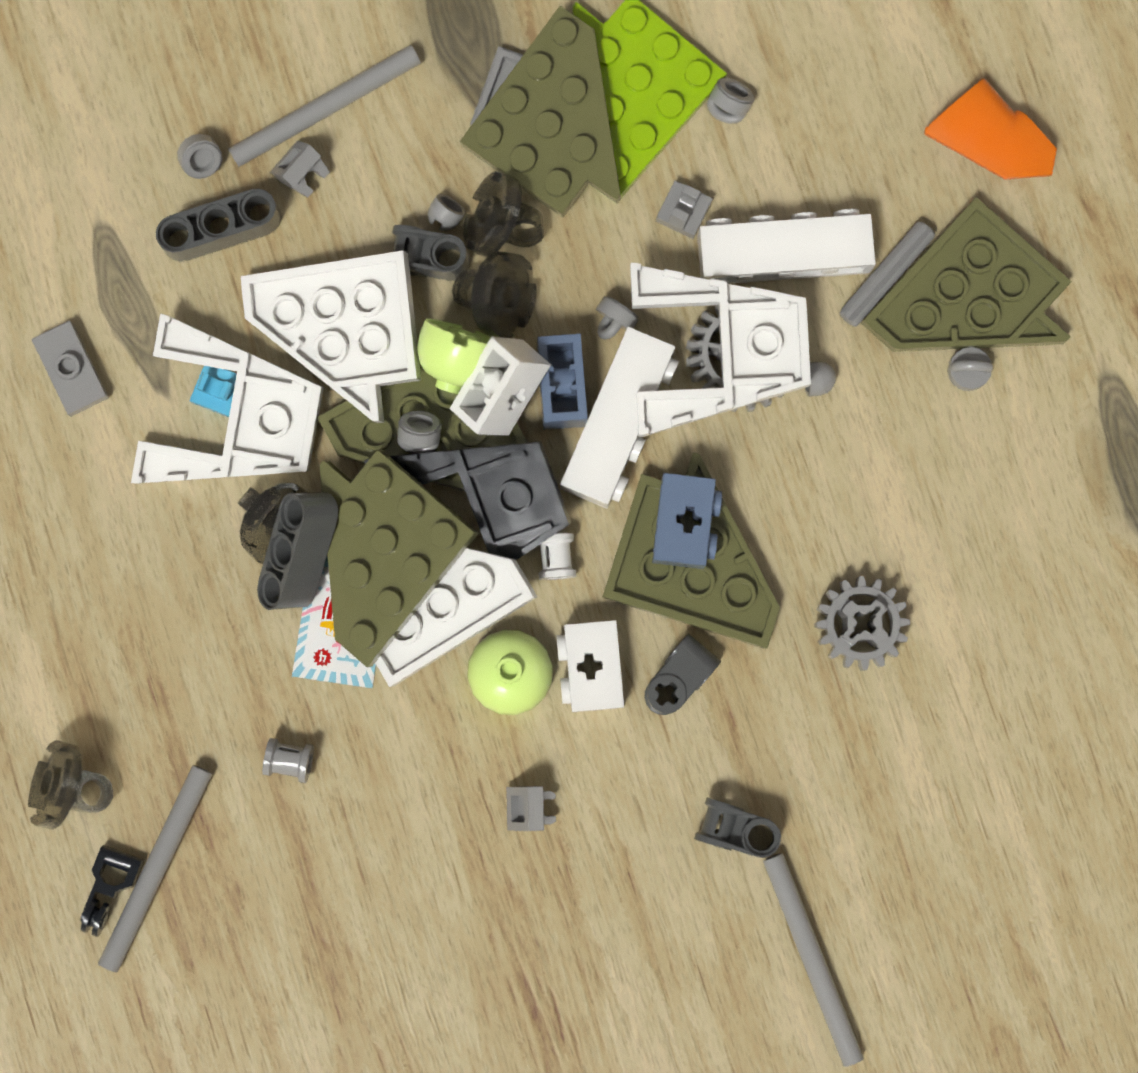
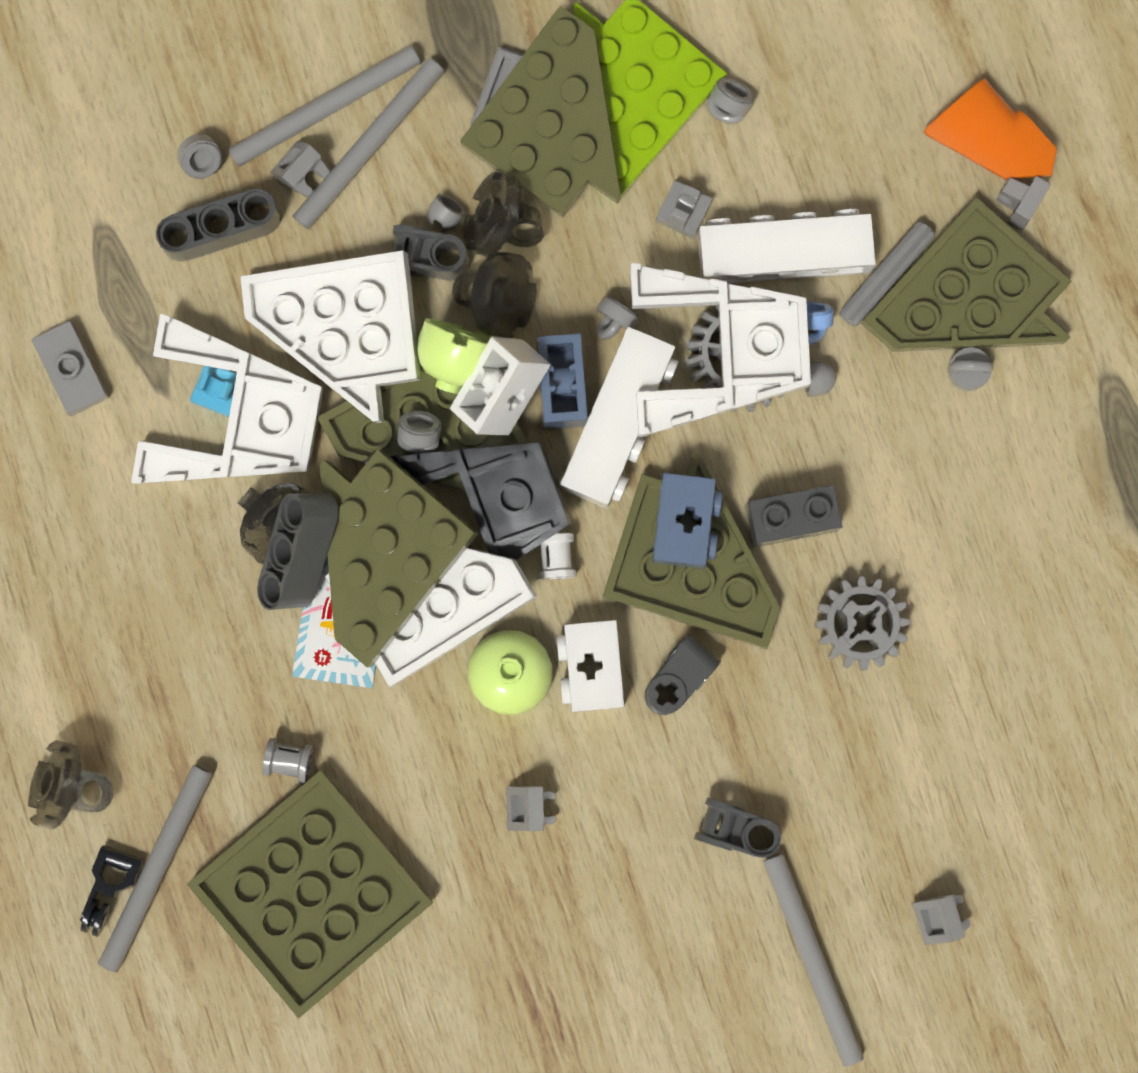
none -> olive plate [187,770,433,1019]
none -> light grey piece [292,58,444,230]
none -> dark grey brick [745,485,842,548]
none -> light blue tile [806,302,834,345]
none -> light grey tile [912,894,971,945]
none -> light grey tile [996,176,1051,230]

